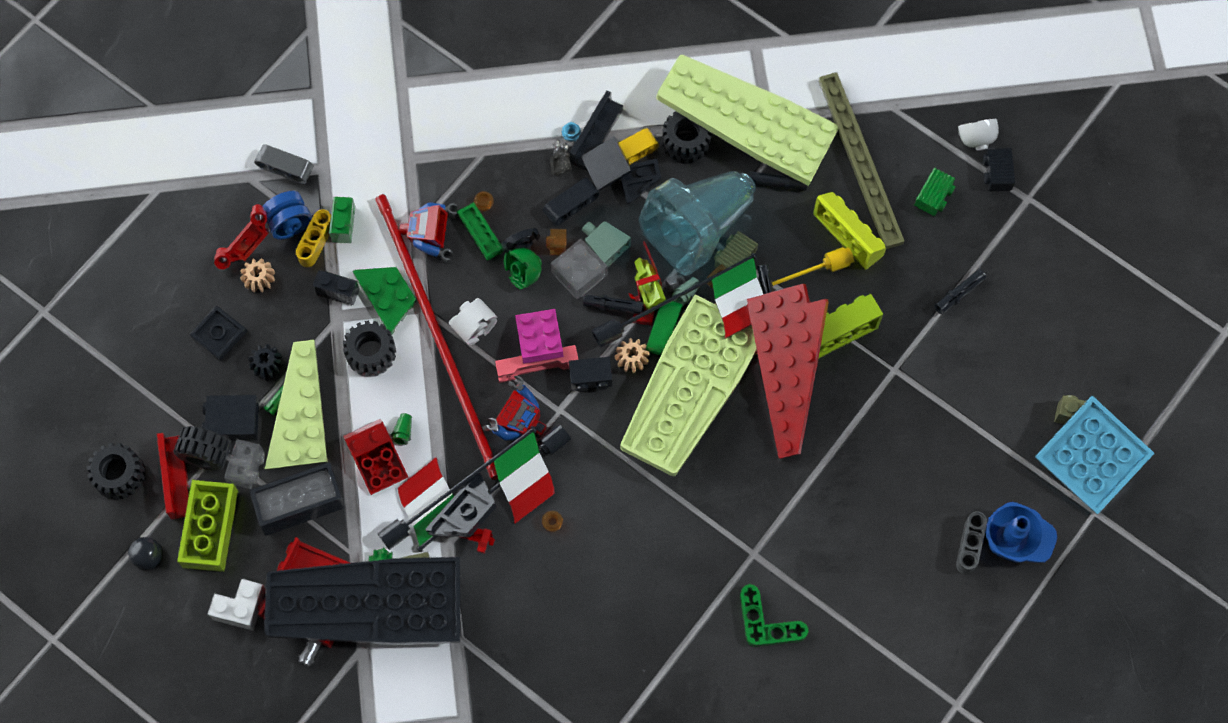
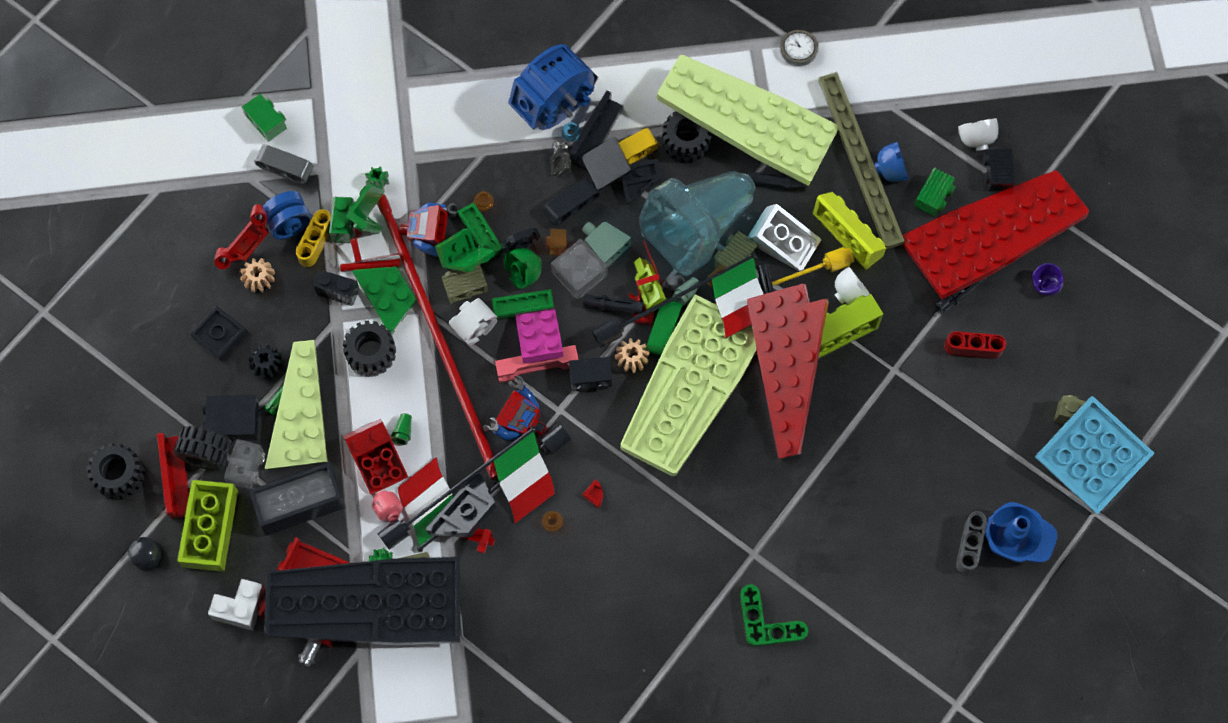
none -> green brick [242,94,287,142]
none -> red bar [340,258,401,272]
none -> green bracket [346,184,385,234]
none -> red piece [350,228,410,262]
none -> green gear [365,166,390,189]
none -> coral head [372,490,403,522]
none -> green bracket [435,228,495,273]
none -> olive brick [441,264,488,304]
none -> green plate [492,289,554,319]
none -> blue piece [508,44,599,130]
none -> red tile [582,479,603,509]
none -> white slope [748,204,821,272]
none -> tile [780,29,818,66]
none -> white cylinder [835,267,870,305]
none -> blue cylinder [875,142,909,183]
none -> red wing [902,171,1089,299]
none -> red beam [944,331,1006,359]
none -> dark purple hair [1032,263,1064,296]

